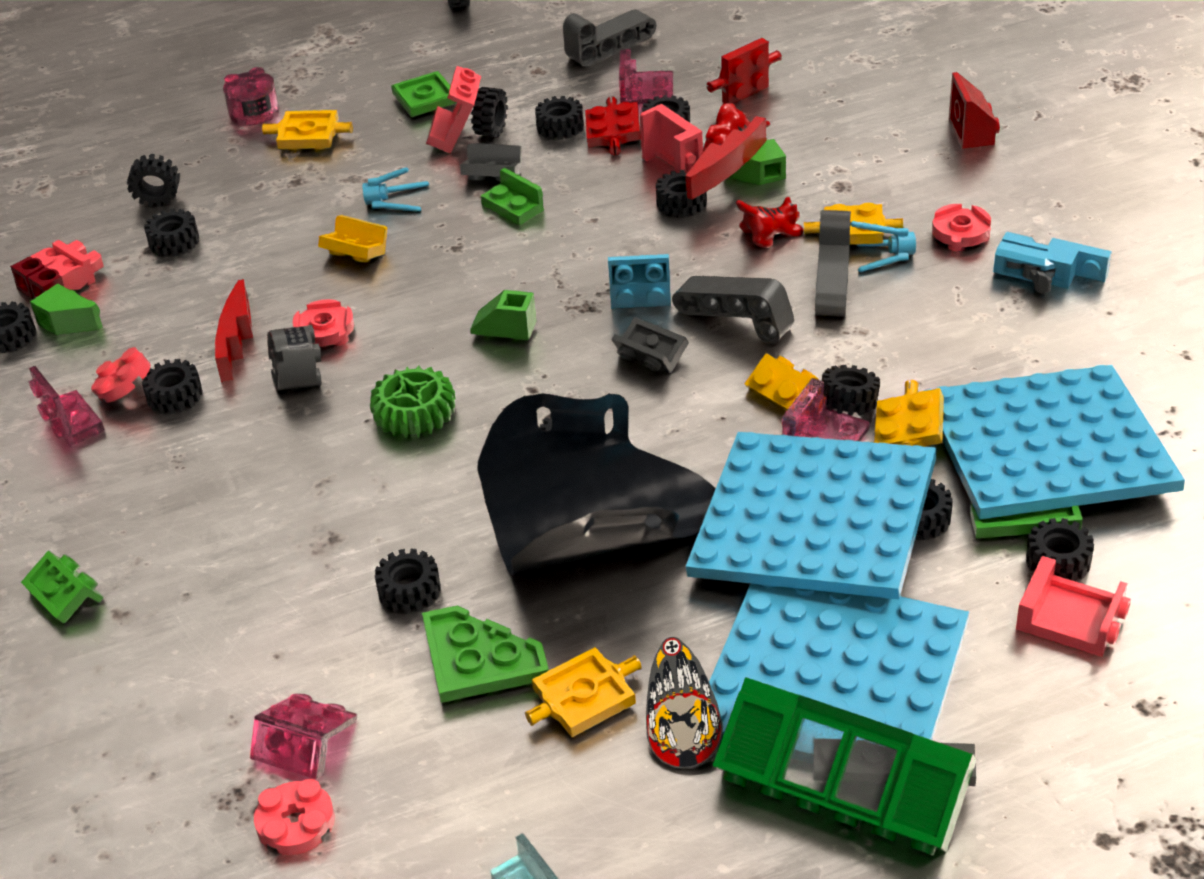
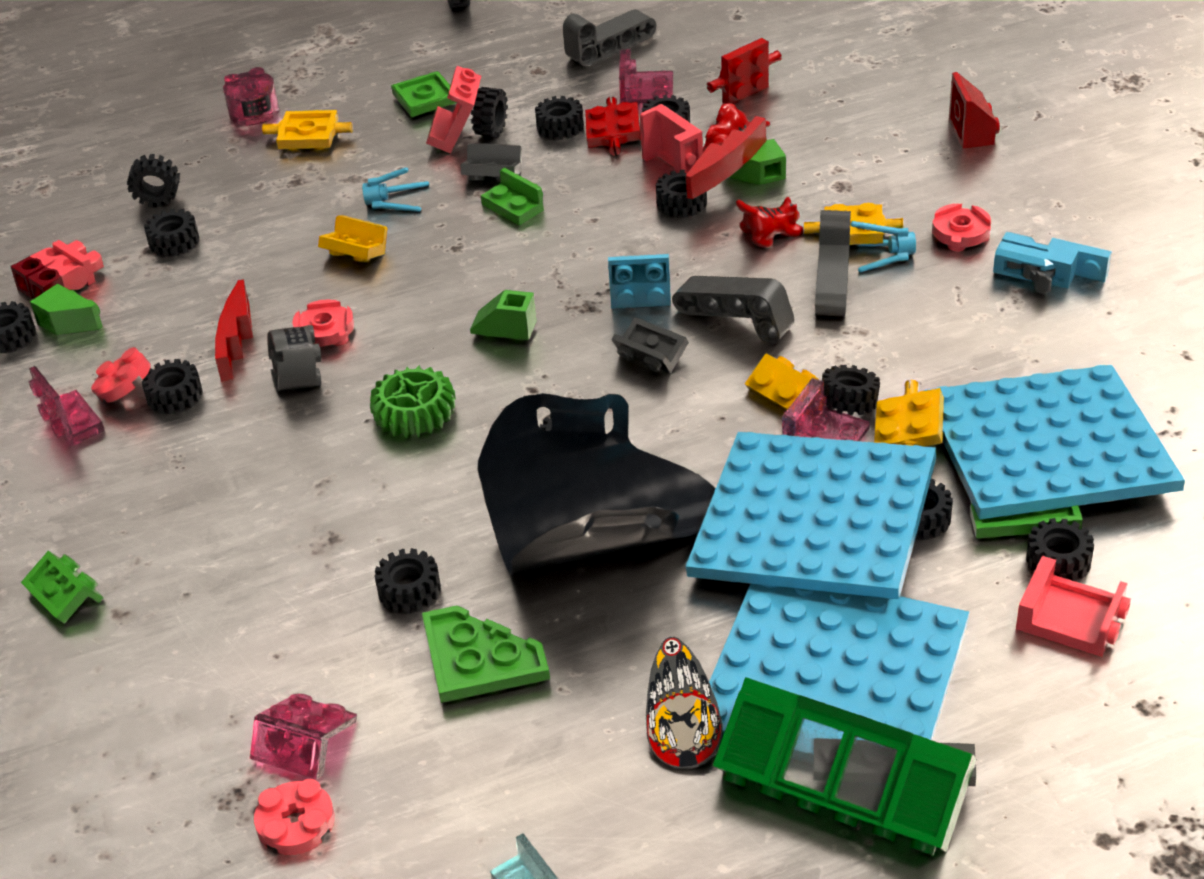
yellow plate [525,647,642,737] -> none

